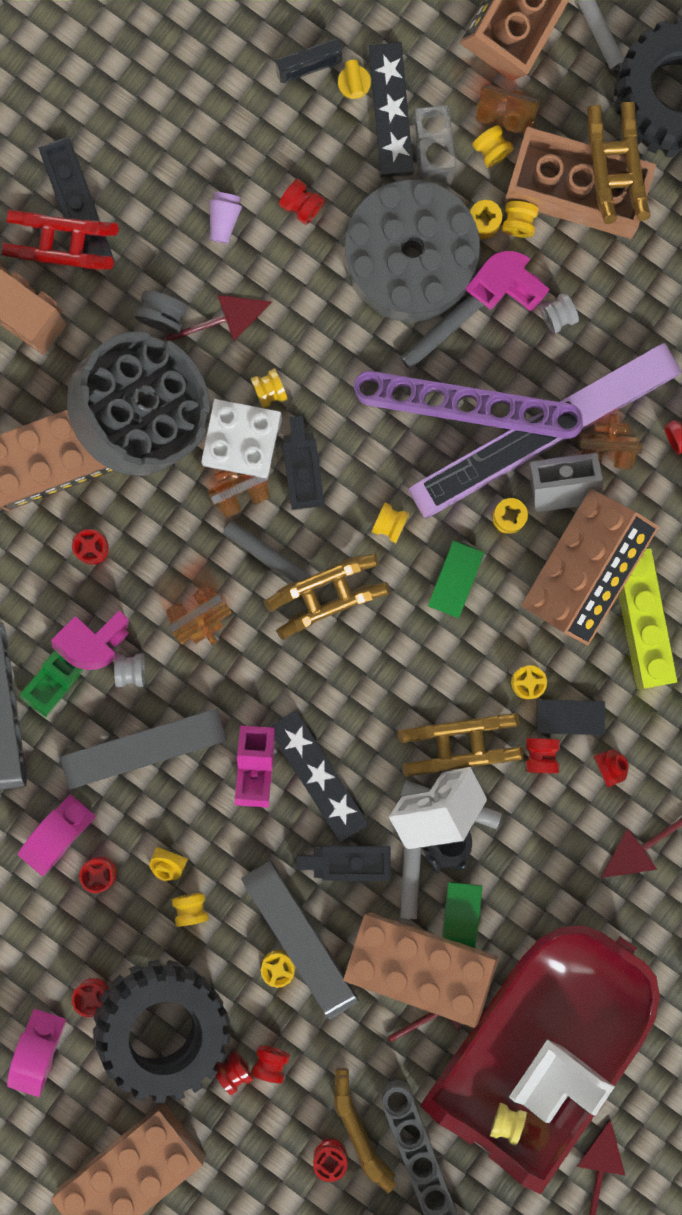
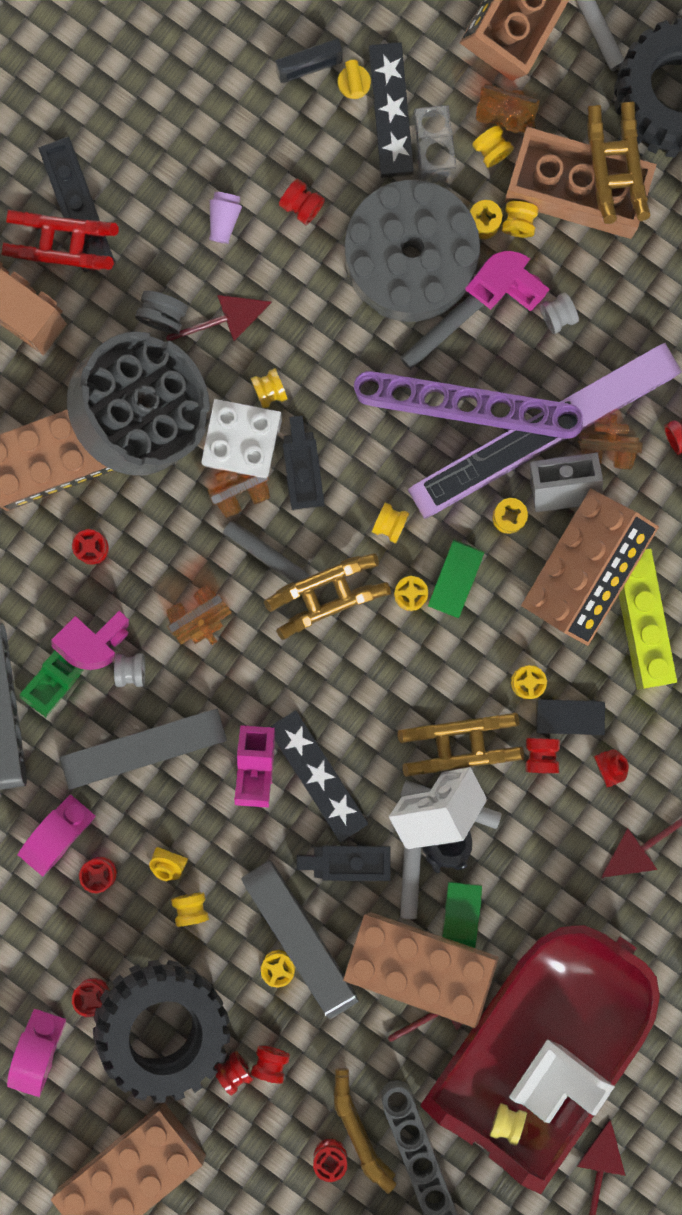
none -> yellow wheel [394,576,428,611]

